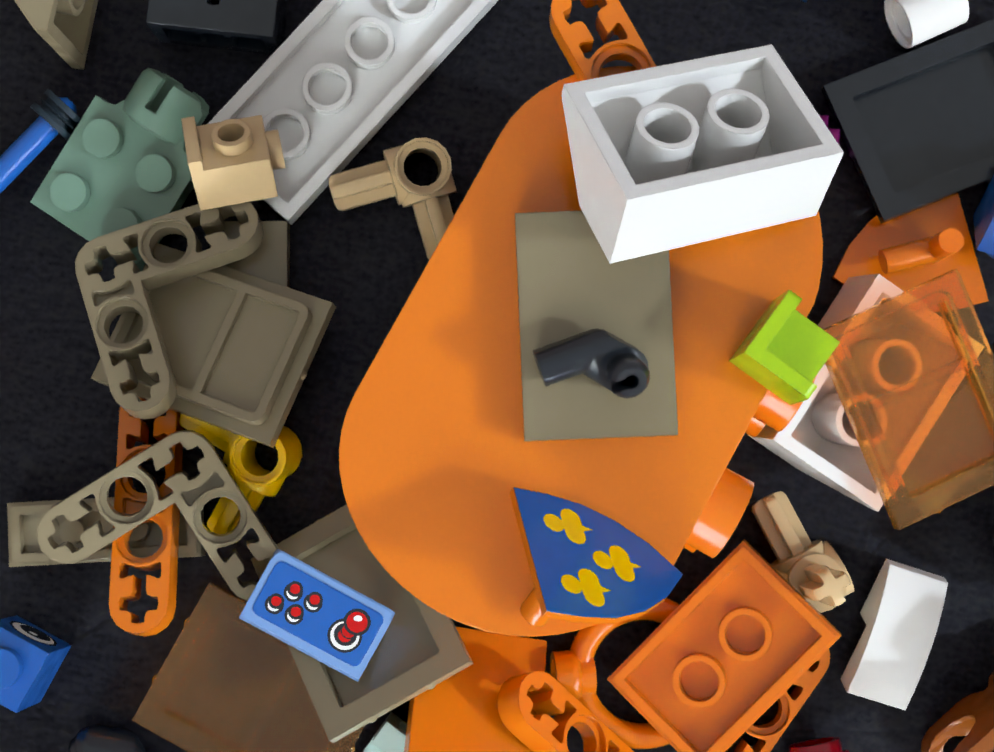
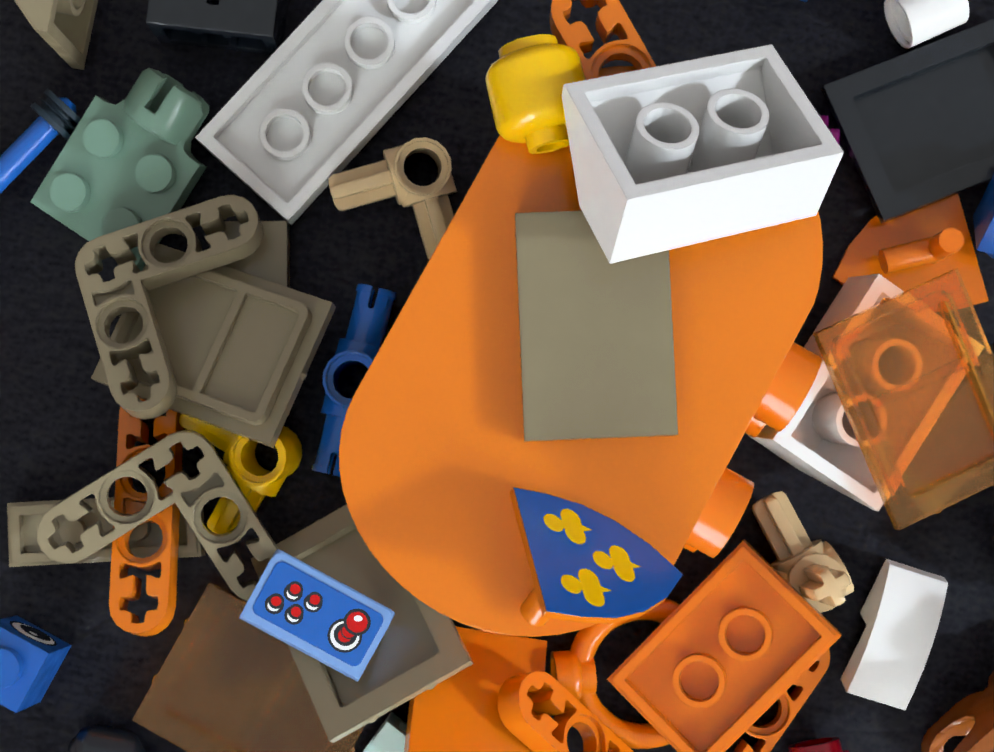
tan brick [181,115,286,211] -> none
black arm [532,328,650,398] -> none
lime panel [729,290,840,405] -> none
none -> blue pin [311,284,397,477]
none -> yellow head [485,34,586,154]

